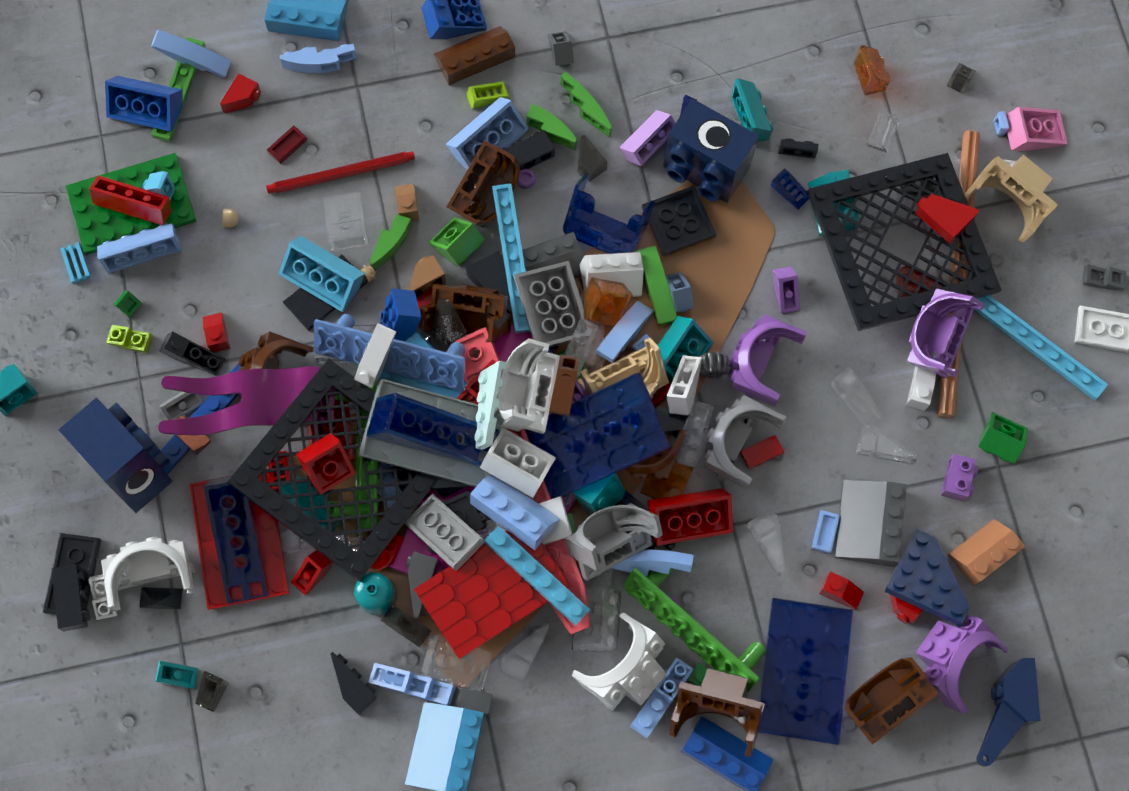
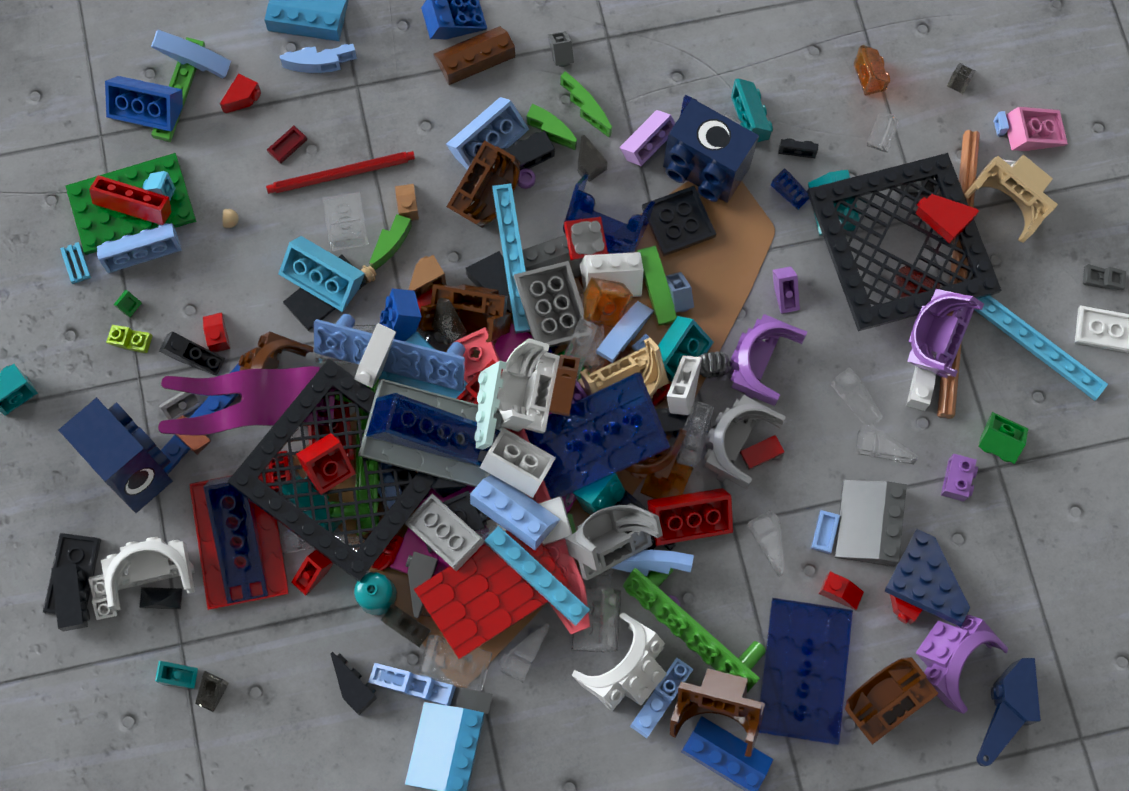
bright green slope [428,217,485,266] -> none
lime slope [467,81,509,109] -> none
green plate [687,662,708,687] -> none
nougat slope [948,519,1025,586] -> none
none -> light grey piece [564,217,608,260]

